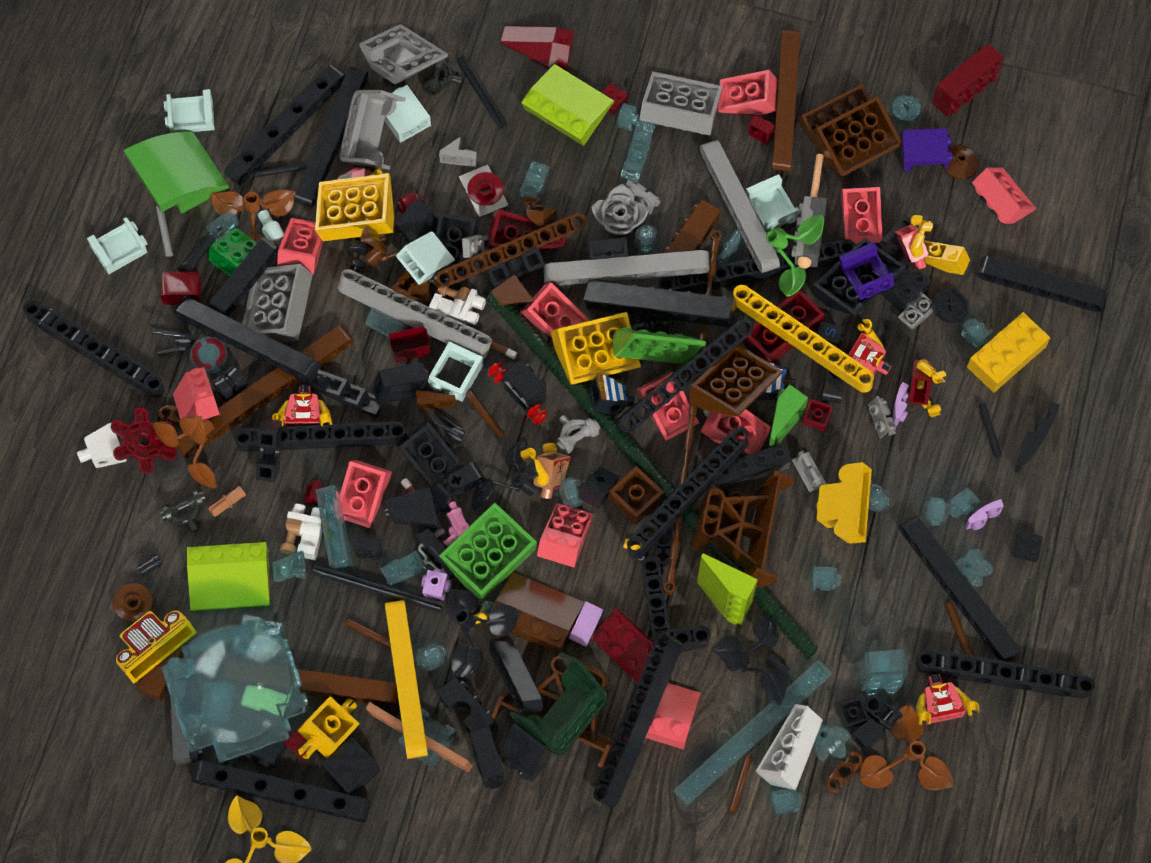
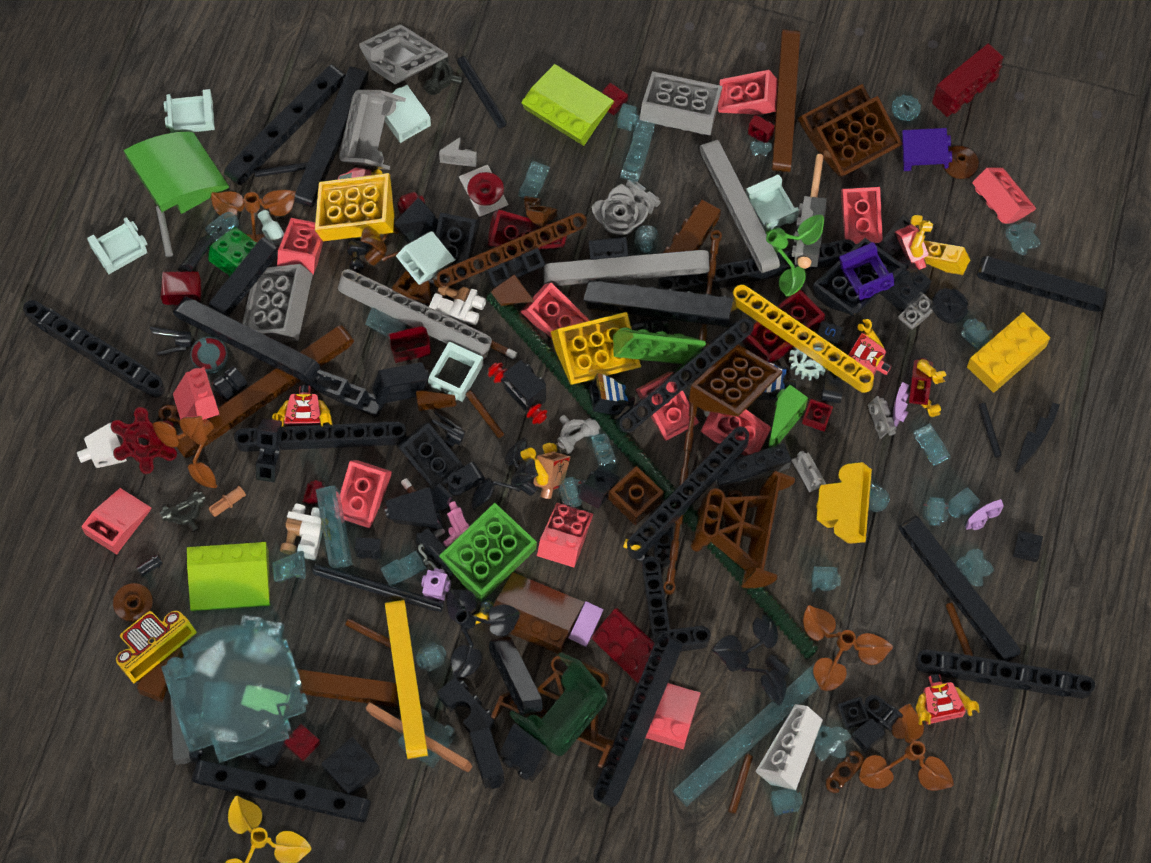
yellow brick [298,696,360,759] -> none
light grey hinge [462,235,490,258] -> none
dark red wedge [501,26,574,71] -> none
lime slope [697,554,758,625] -> none
clear light blue pin [716,230,743,264] -> none
clear light blue brick [858,649,908,695] -> none
none -> coral slope [81,488,152,555]
none -> clear light blue leg [590,433,616,471]
none -> clear light blue piece [750,141,772,156]
none -> light aqua gear [789,347,830,380]
none -> dark orange plant [803,605,893,691]
none -> clear light blue slope [913,424,951,466]
none -> clear light blue plate [1005,222,1041,255]

